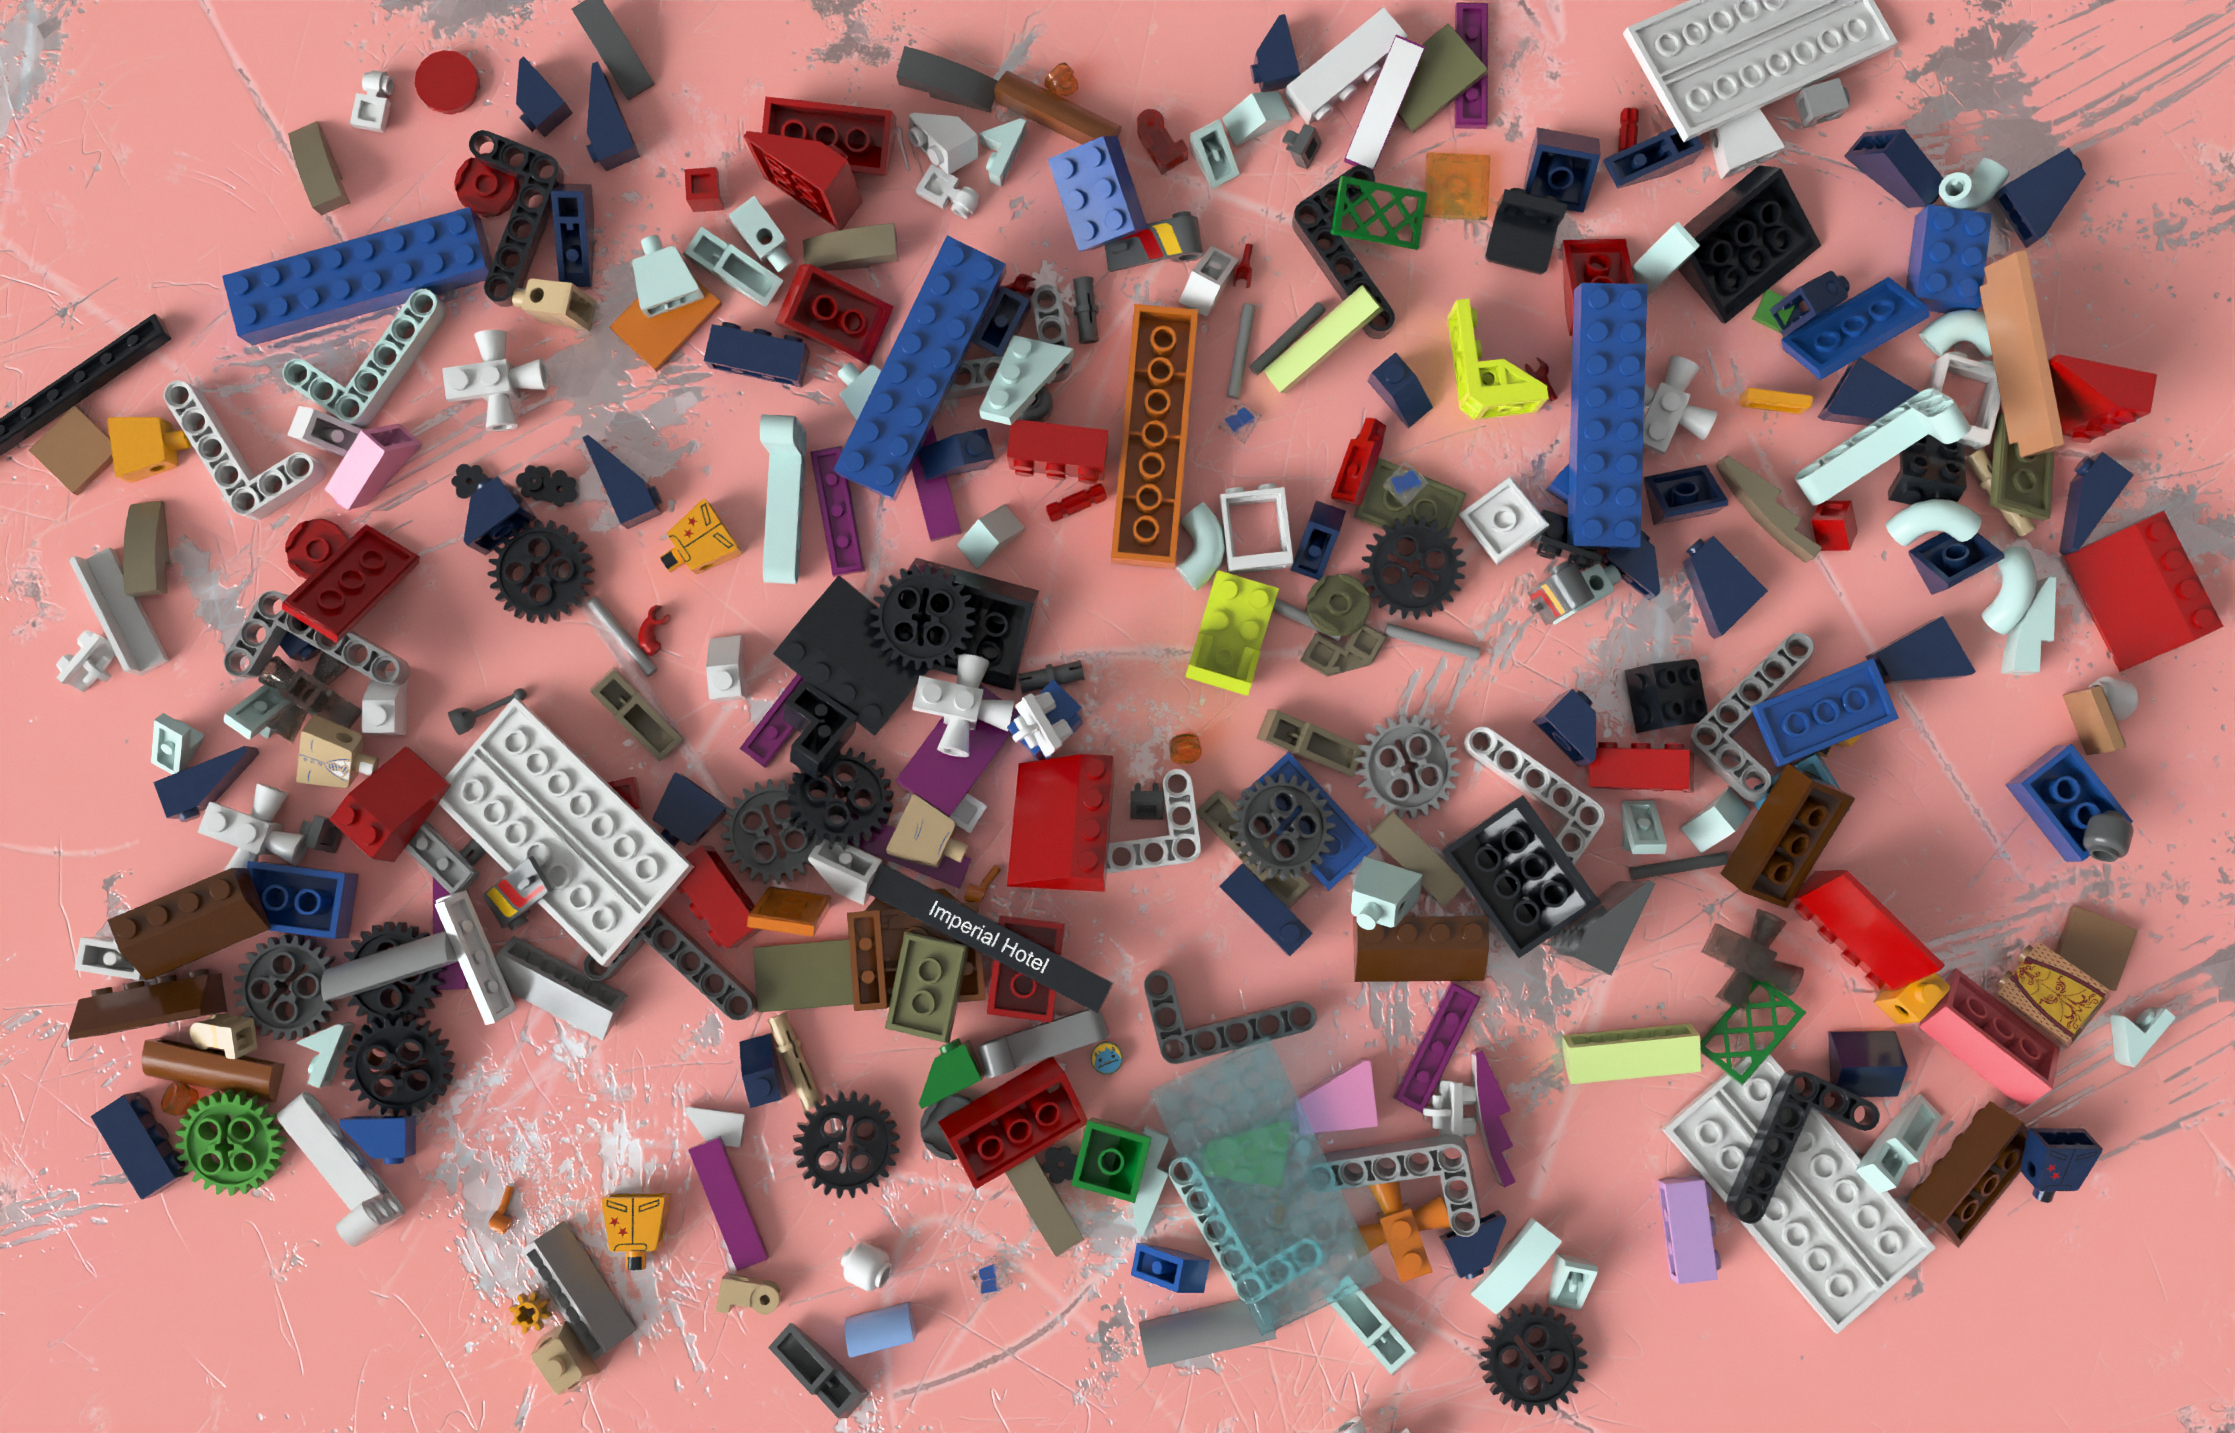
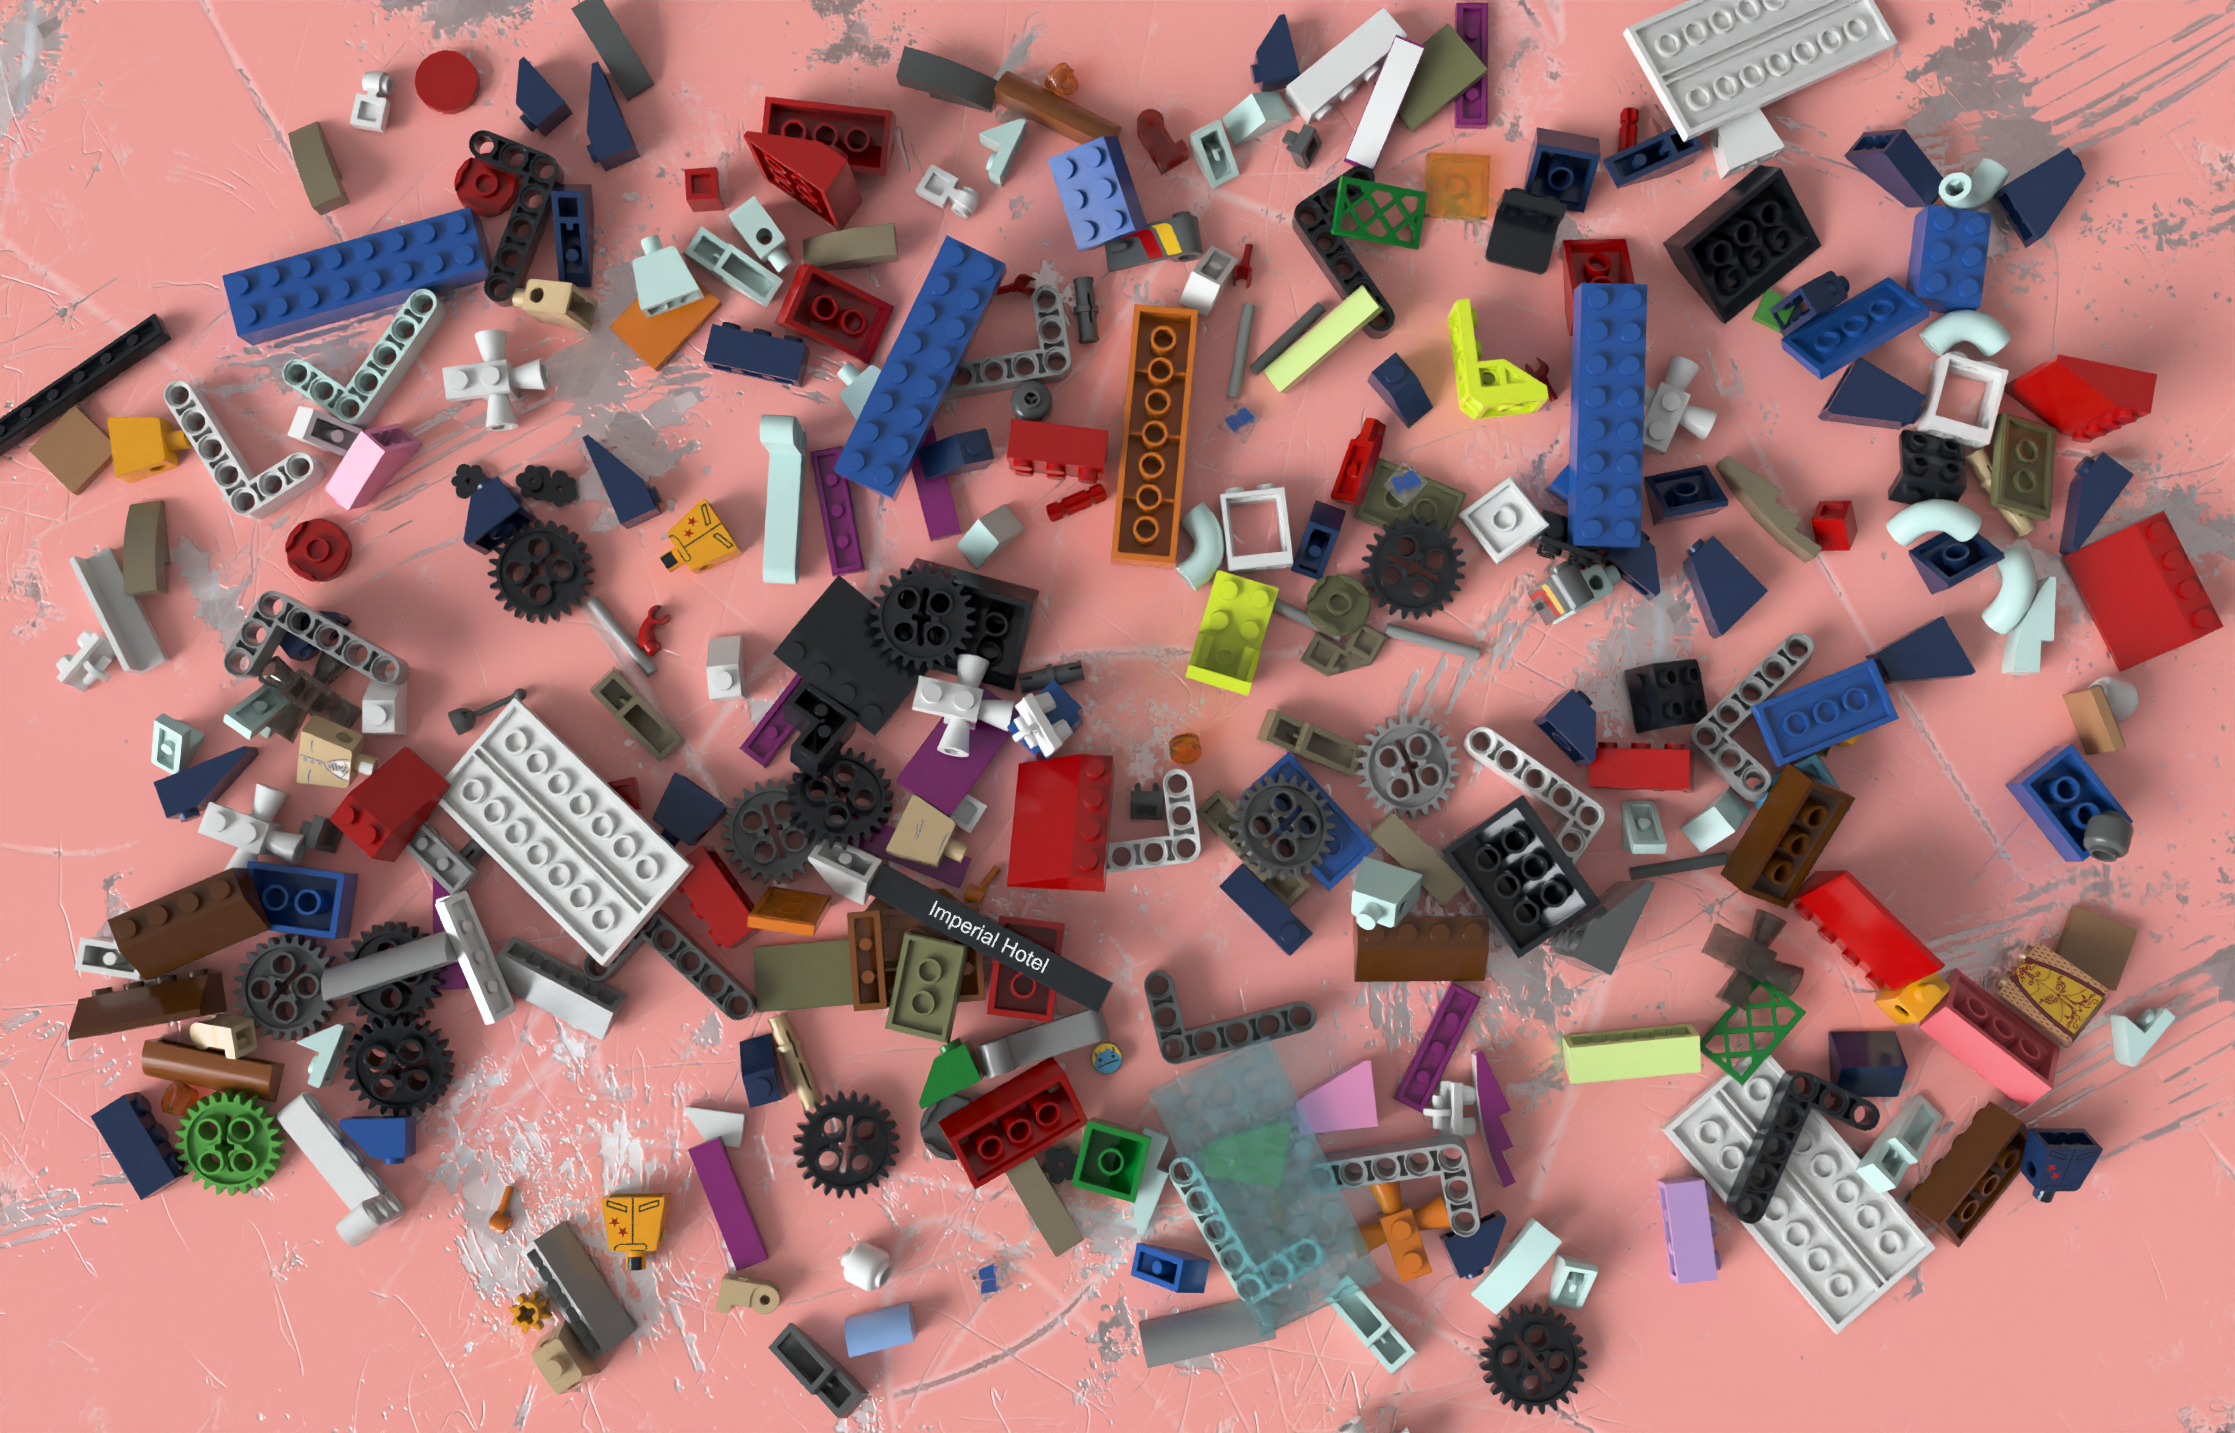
red tile [282,524,420,643] -> none
dark grey door [483,856,553,931] -> none
white slope [908,112,978,175] -> none
dark blue slope [972,285,1032,358] -> none
light aqua wing [979,335,1075,425] -> none
light aqua slope [1632,221,1700,297] -> none
light orange tile [1739,388,1813,415] -> none
light grey brick [1794,77,1850,128] -> none
light aqua beam [1794,388,1971,505] -> none
nougat slope [1979,250,2065,458] -> none

